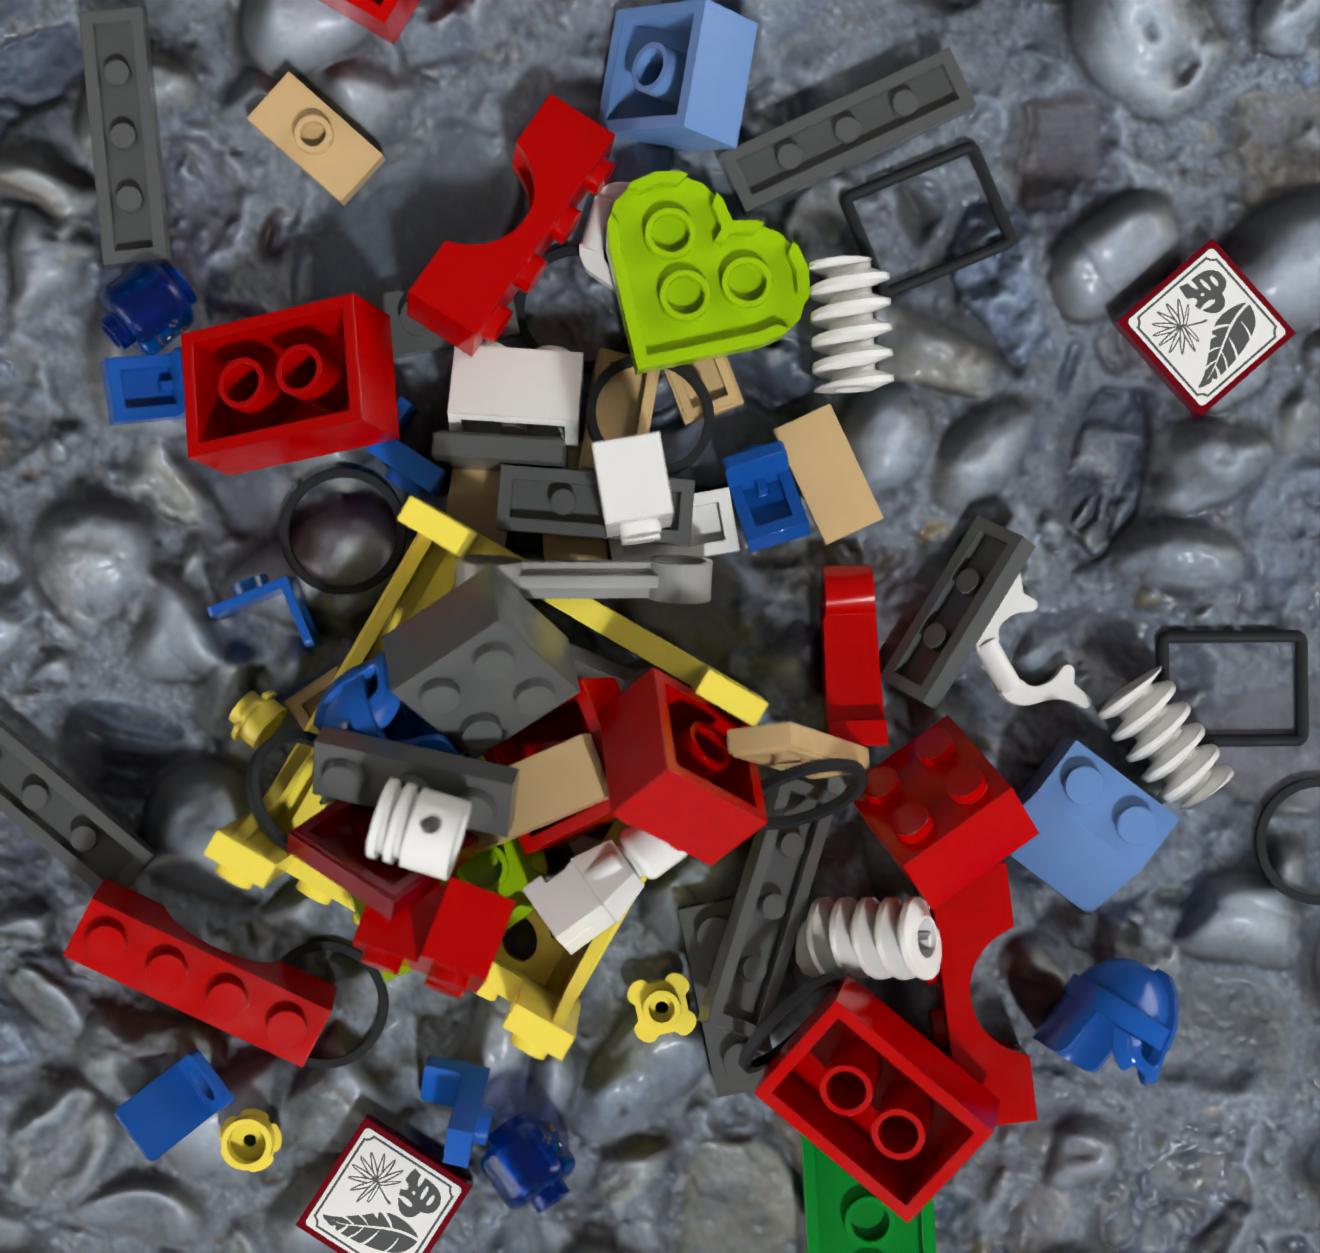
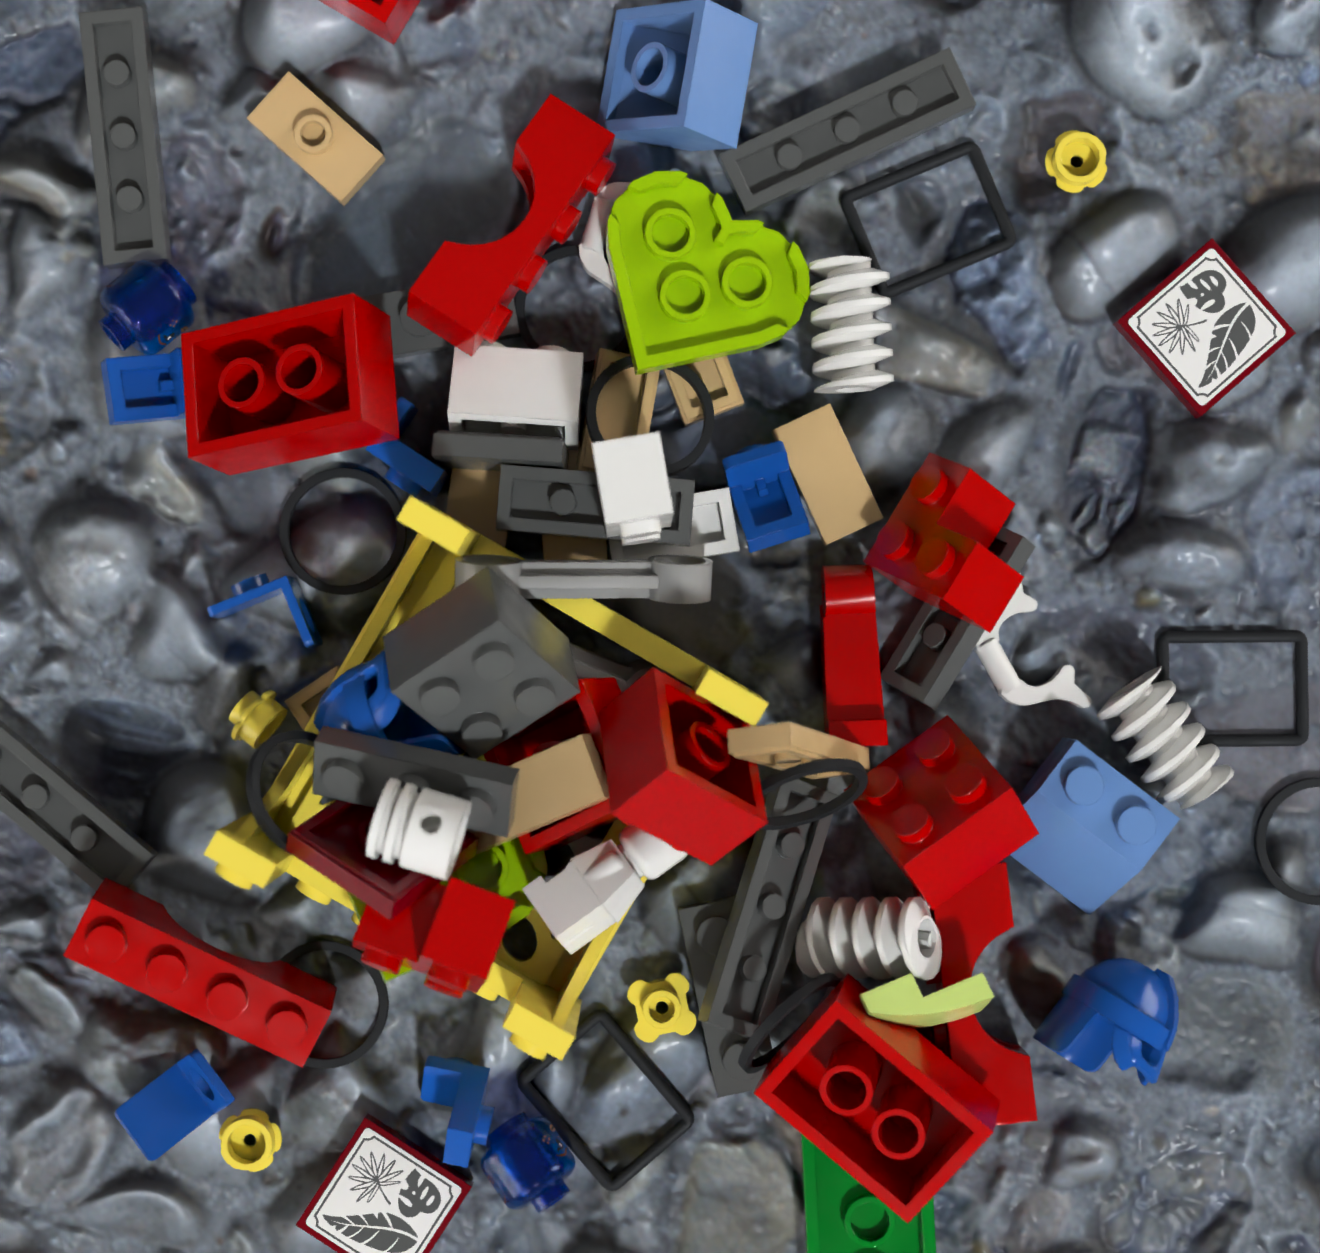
none -> black piece [517,1009,695,1191]
none -> yellowish green slope [859,972,995,1028]
none -> red brick [863,452,1024,633]
none -> light yellow plate [1045,130,1107,193]

